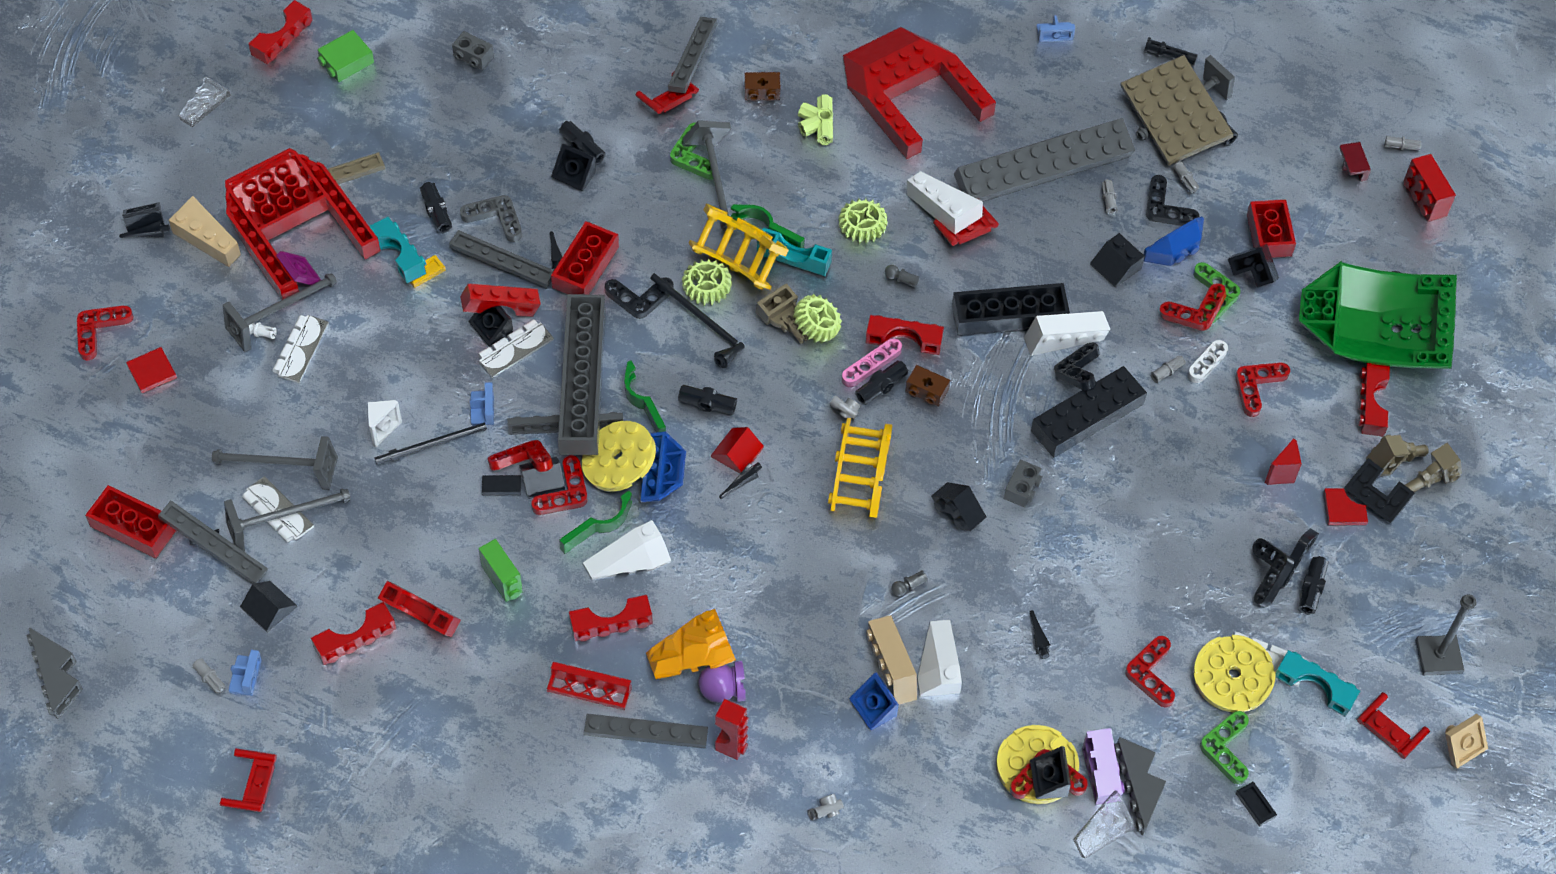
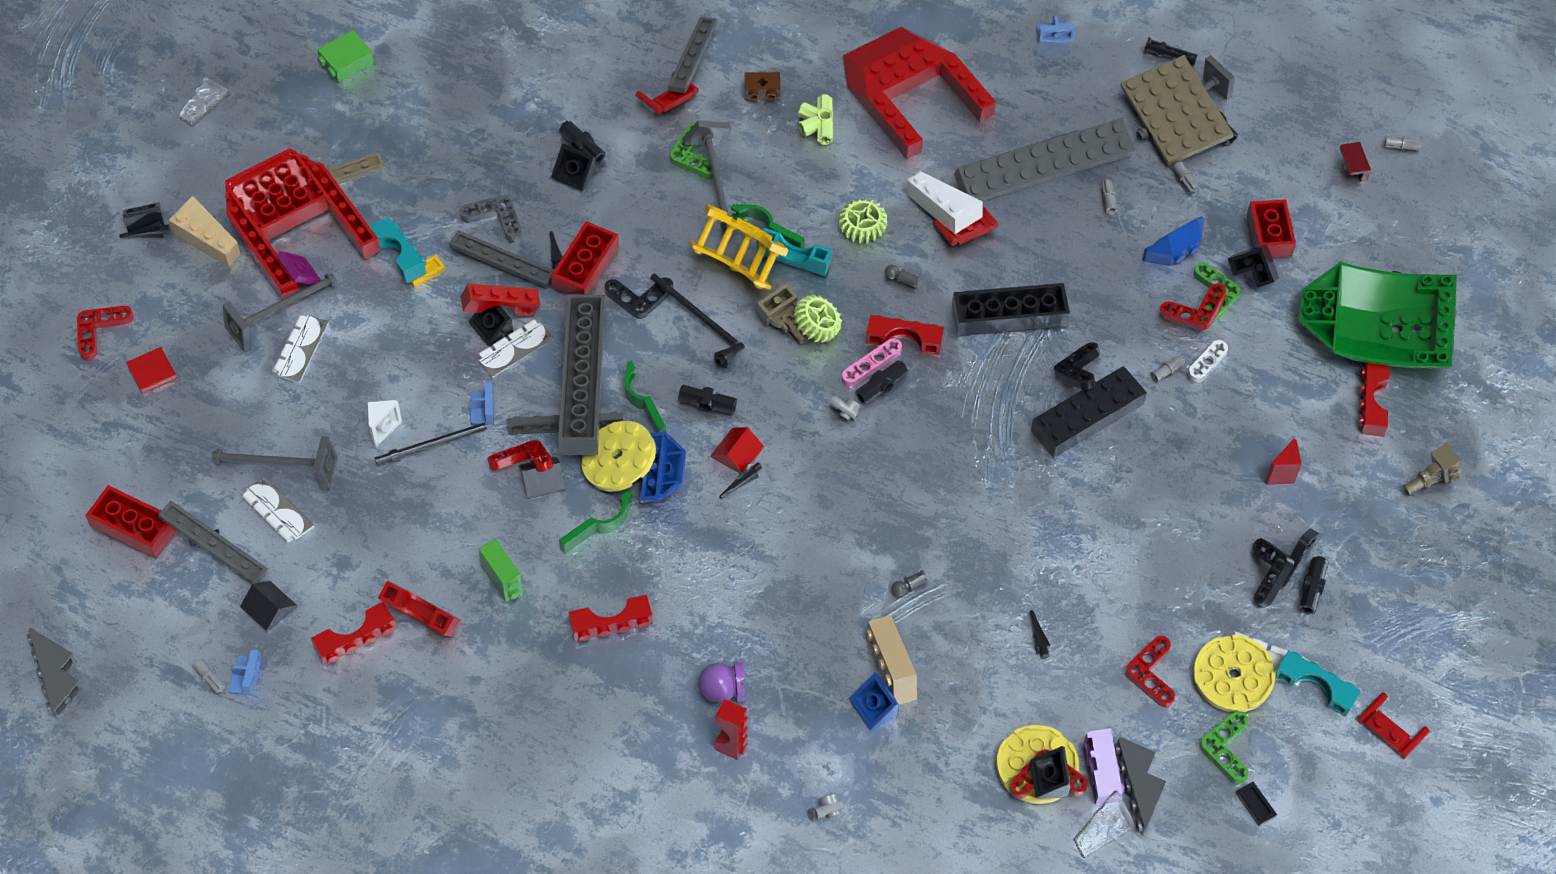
red plate [220,748,277,812] -> none
dark grey tile [224,488,350,552] -> none
red arch [248,0,313,64] -> none
white pin [248,322,277,339] -> none
black piece [420,181,452,233] -> none
dark grey brick [452,31,494,70] -> none
black tile [482,475,522,496] -> none
red beam [531,455,587,515] -> none
red fence [547,662,632,710] -> none
white wedge [583,520,671,580] -> none
dark grey plate [584,714,708,749] -> none
light orange wedge [646,609,736,679] -> none
yellowish green gear [682,259,732,306] -> none
yellow fence [828,418,893,518] -> none
reddish brown brick [905,365,950,407] -> none
white wedge [917,620,962,697] -> none
black brick [931,482,986,531] -> none
dark grey brick [1004,459,1043,508] -> none
white wedge [1024,311,1110,356] -> none
black slope [1090,233,1145,288] -> none
black beam [1146,175,1200,226] -> none
red beam [1235,362,1290,417] -> none
red tile [1324,488,1368,525] -> none
black plate [1344,458,1415,524] -> none
dark tan brick [1366,435,1429,477] -> none
red brick [1404,154,1456,222] -> none
dark grey tile [1416,594,1476,676] -> none
tan tile [1445,714,1488,768] -> none

